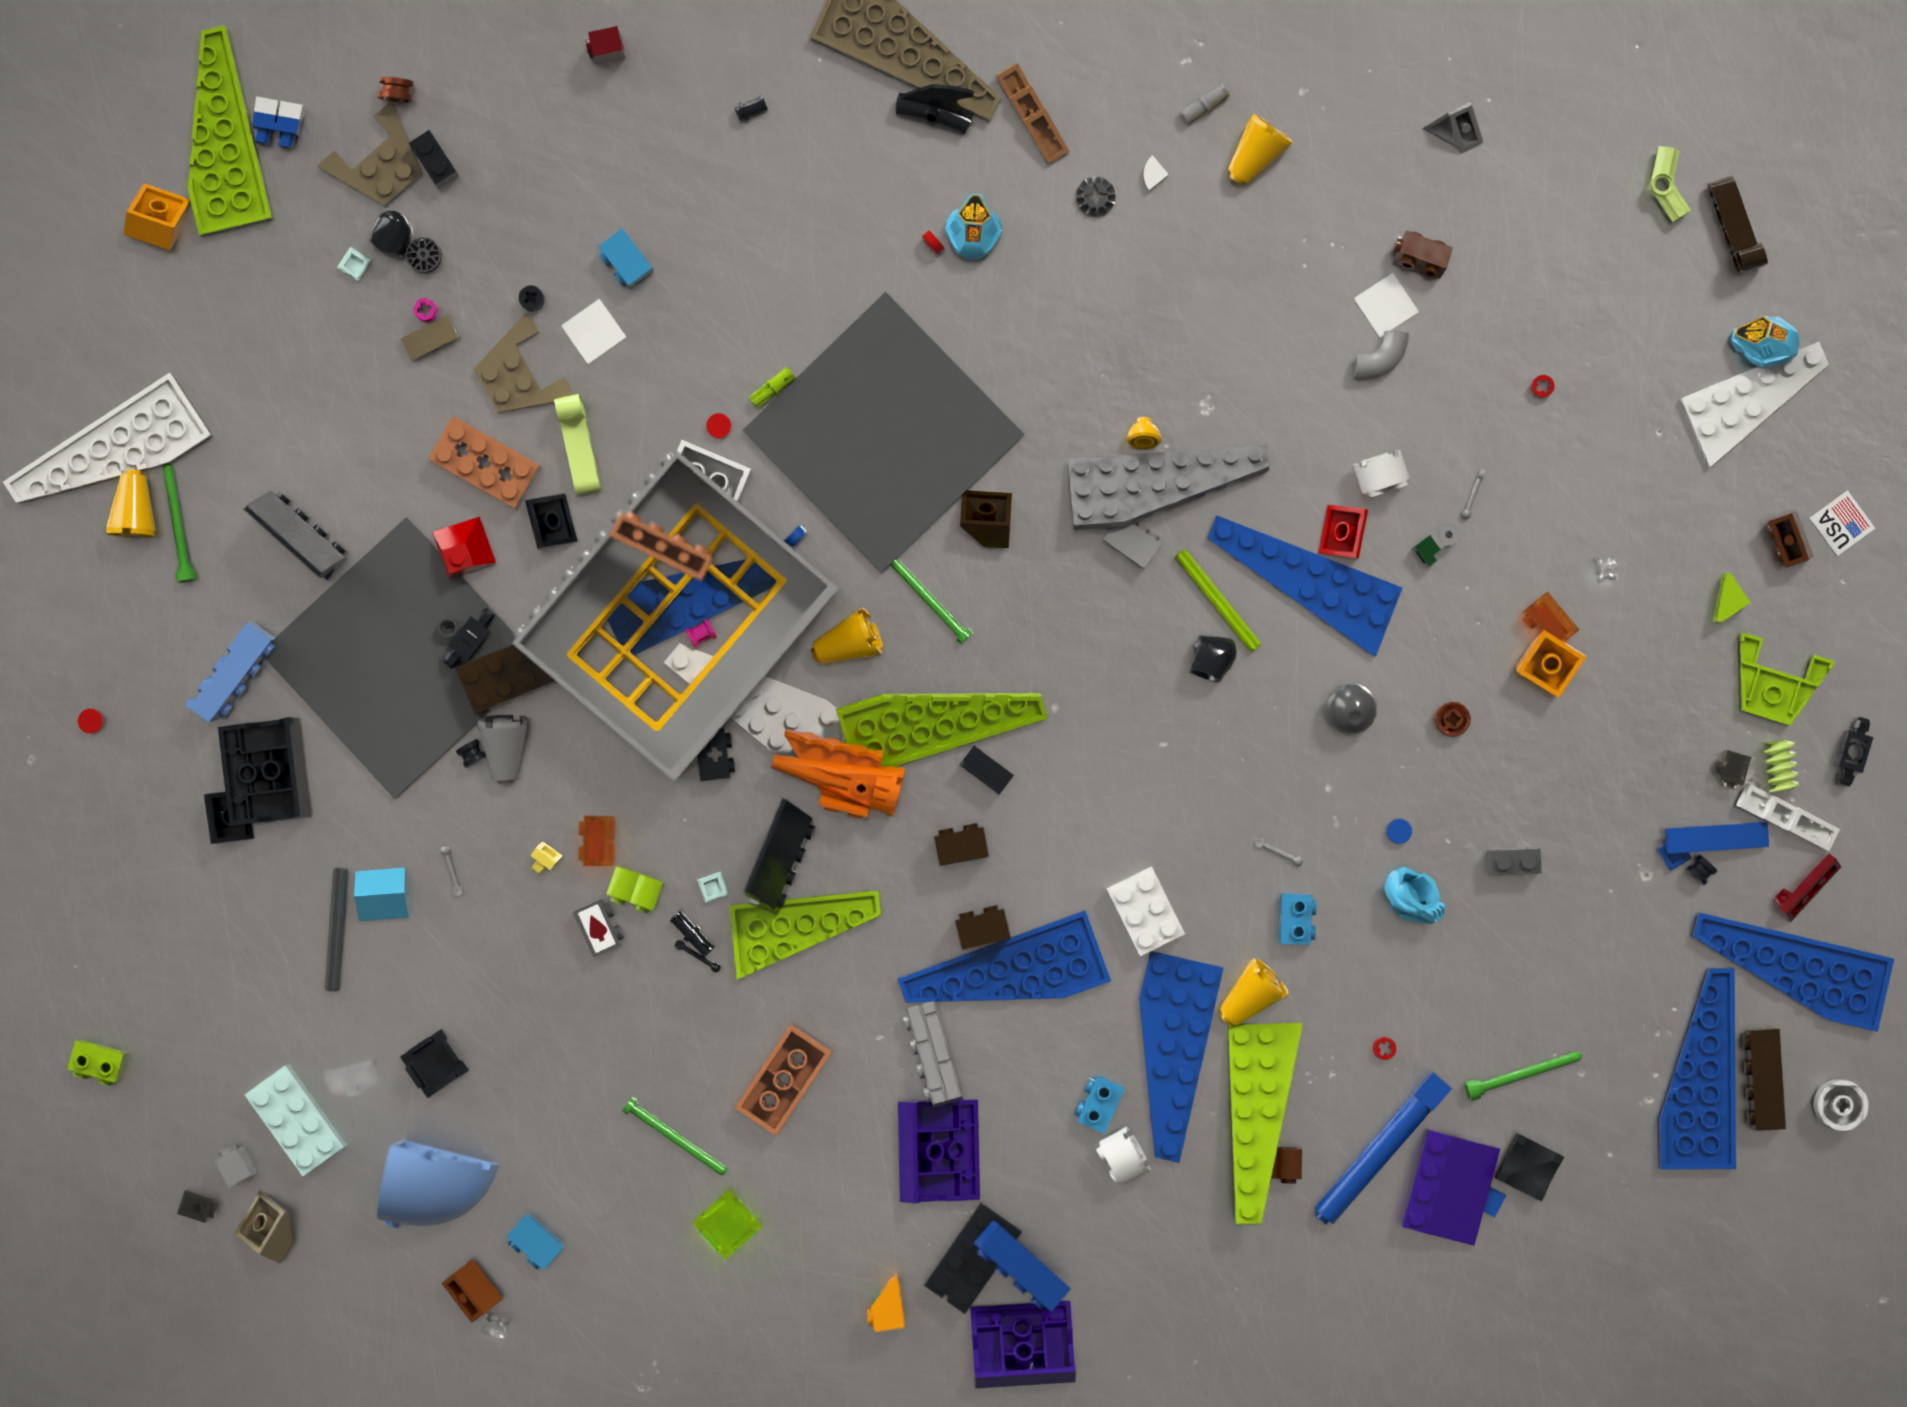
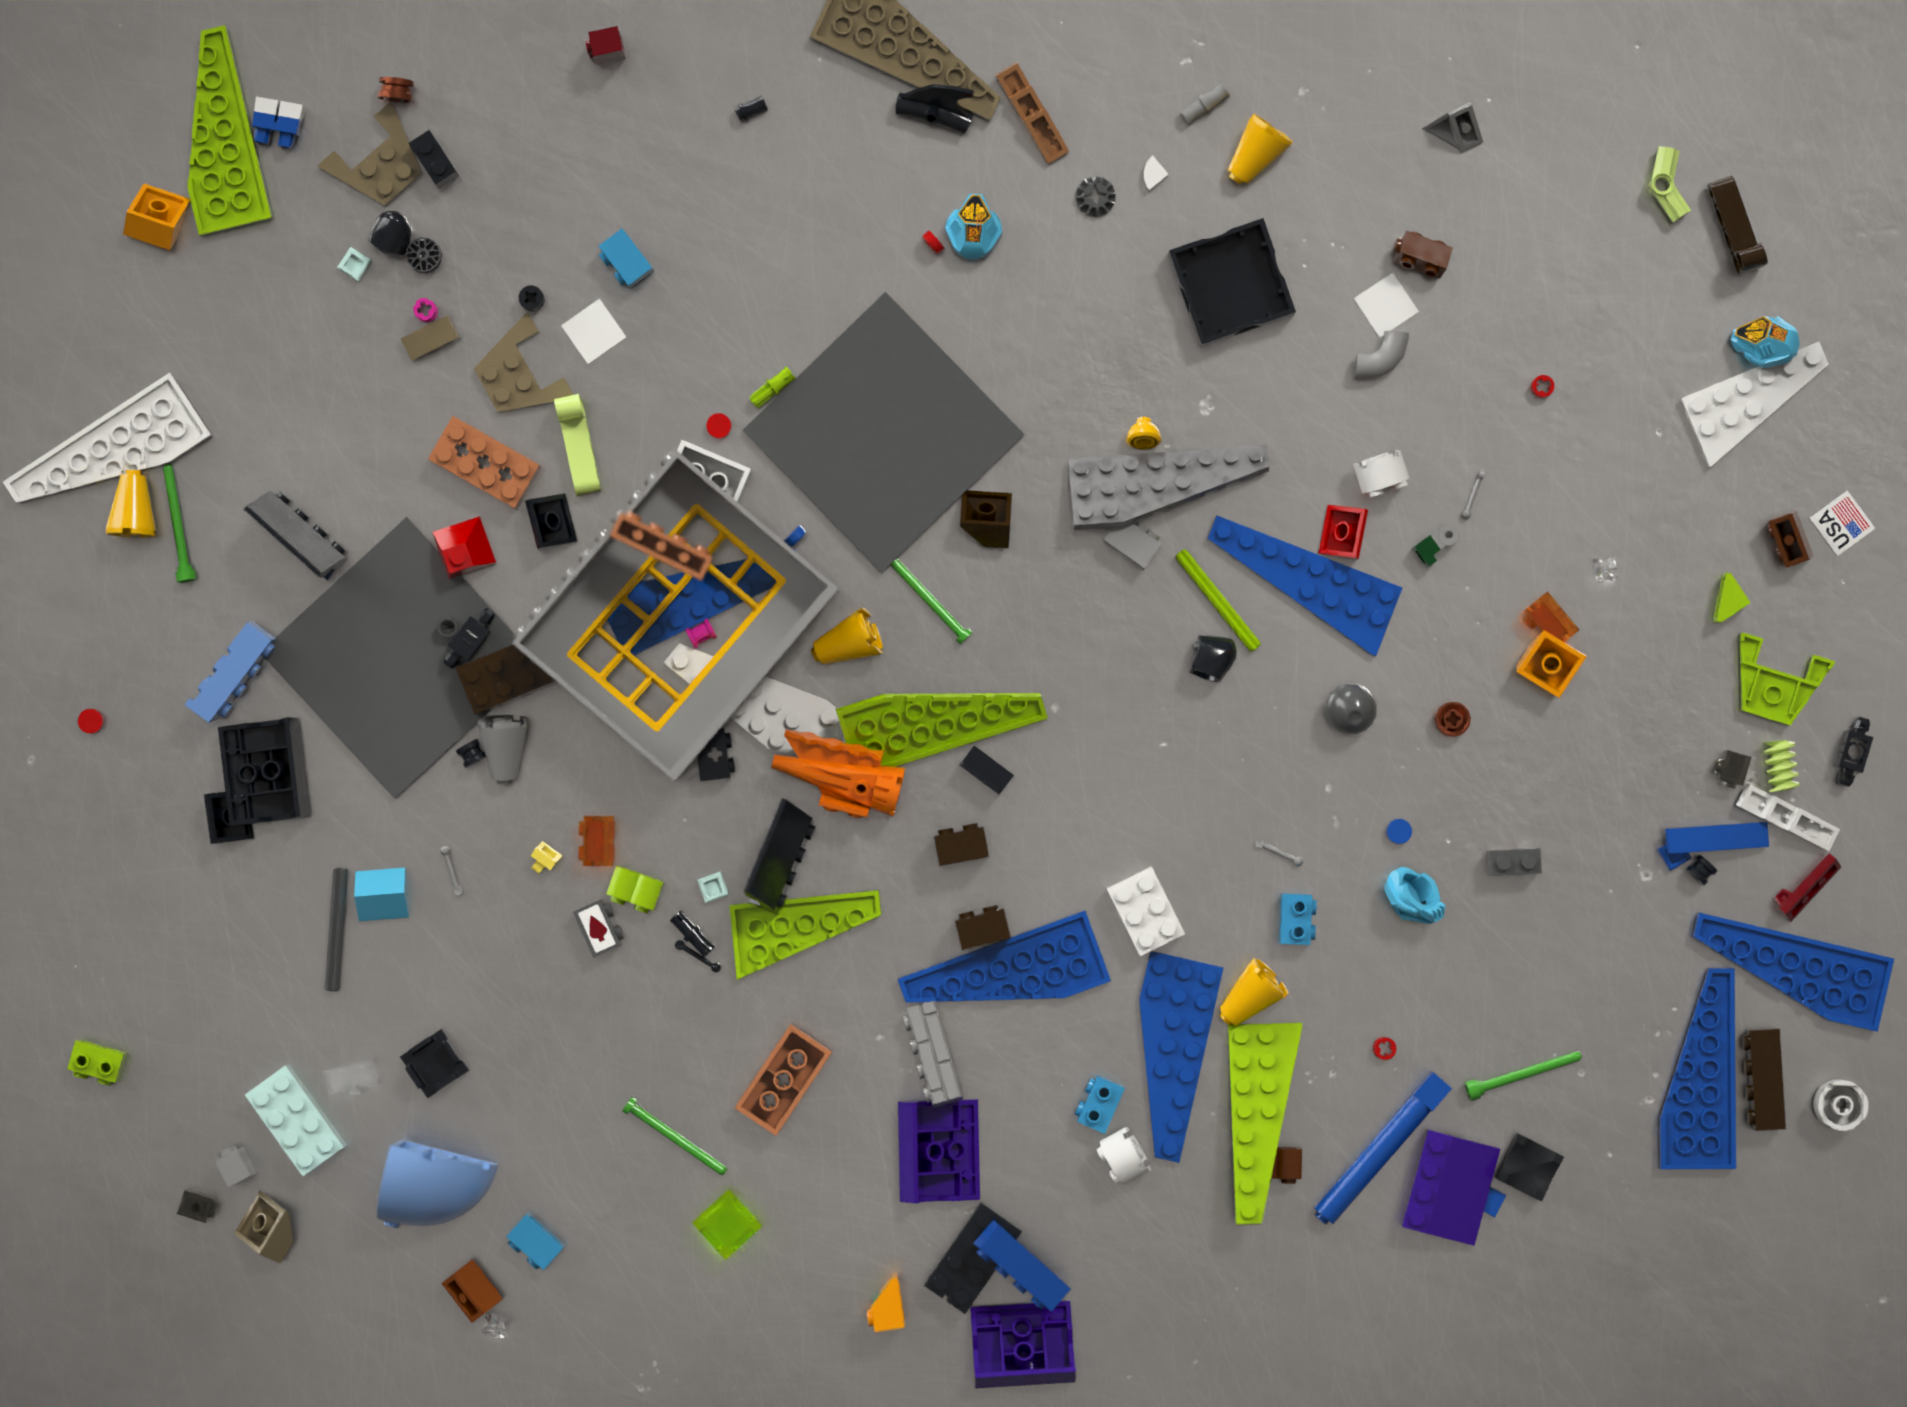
none -> black tile [1168,218,1296,348]

